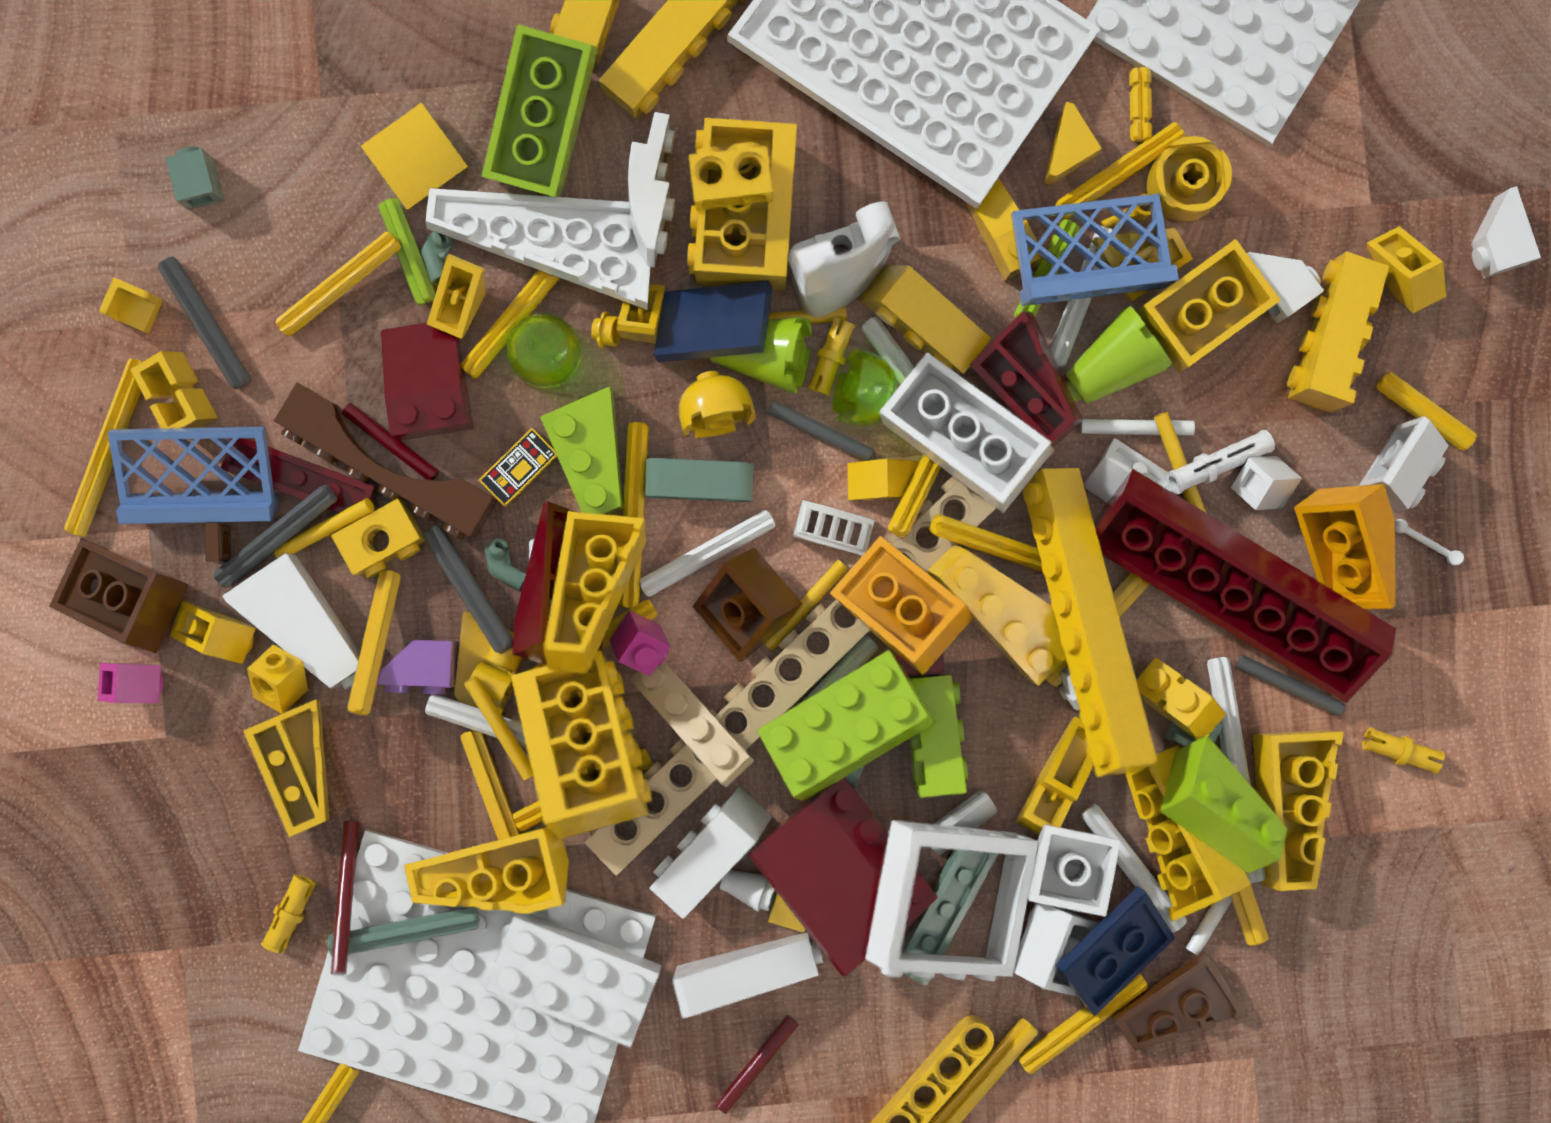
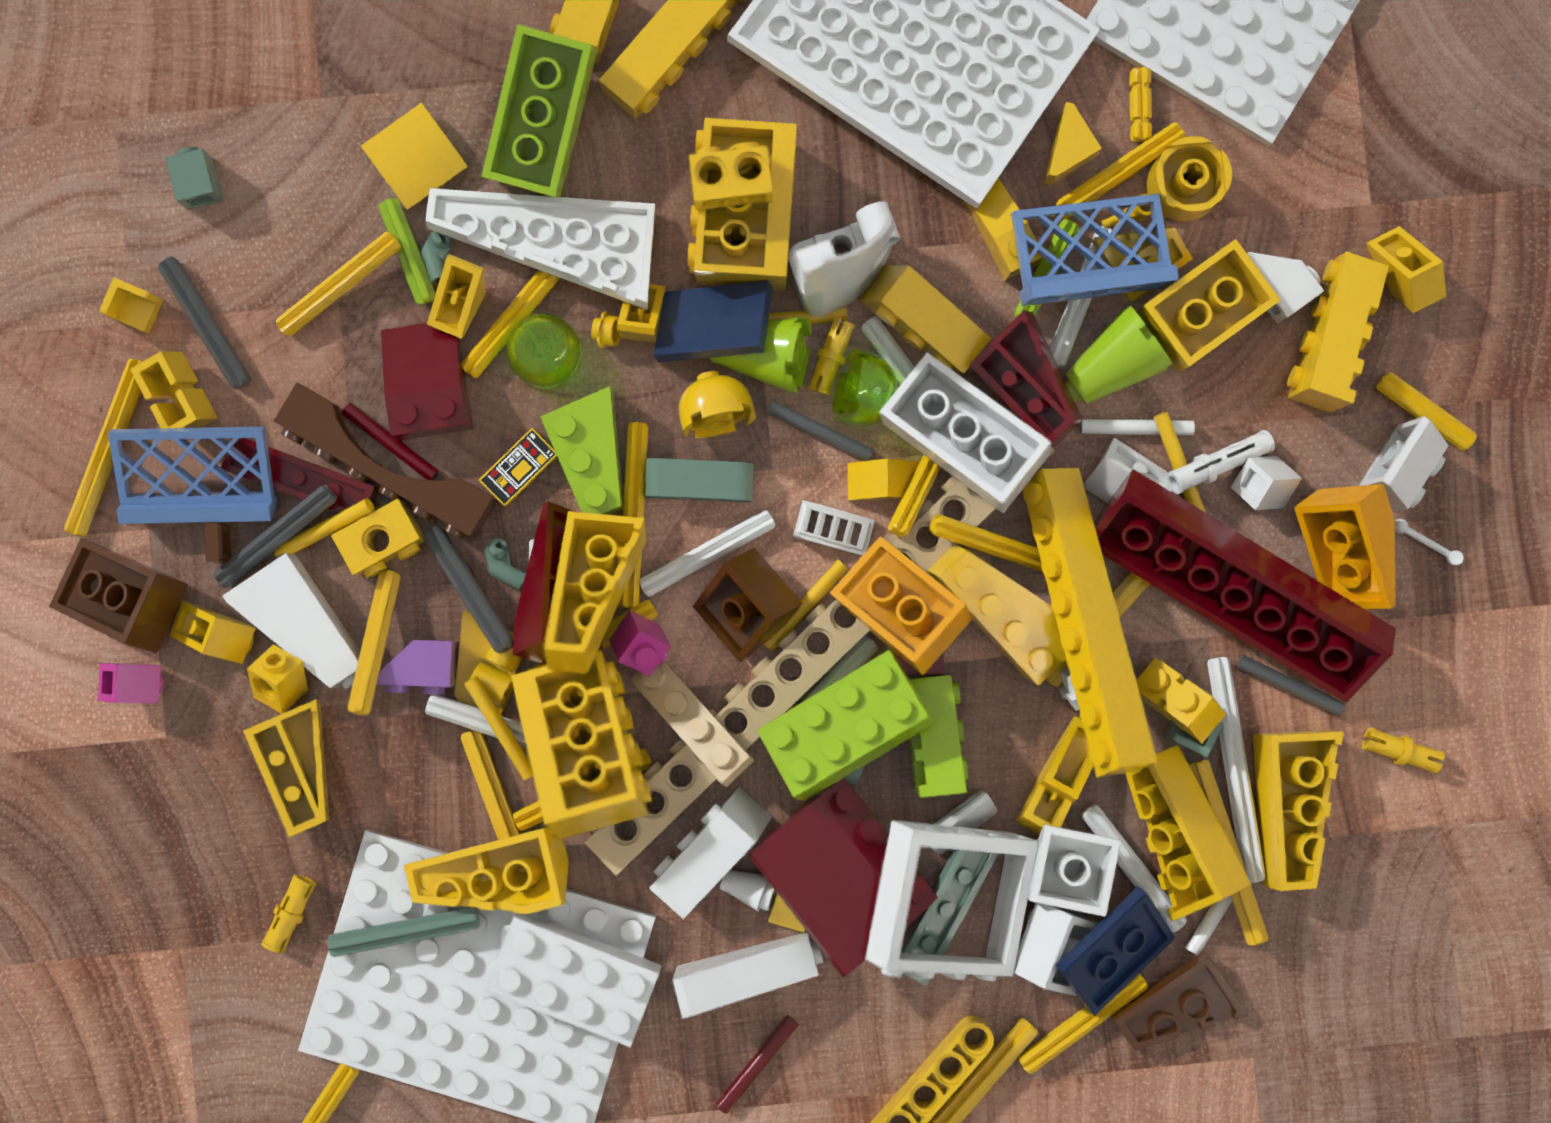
dark red bar [331,820,359,976] -> none
white slope [628,112,675,268] -> none
lime wedge [1160,735,1287,874] -> none
white slope [1472,186,1541,279] -> none

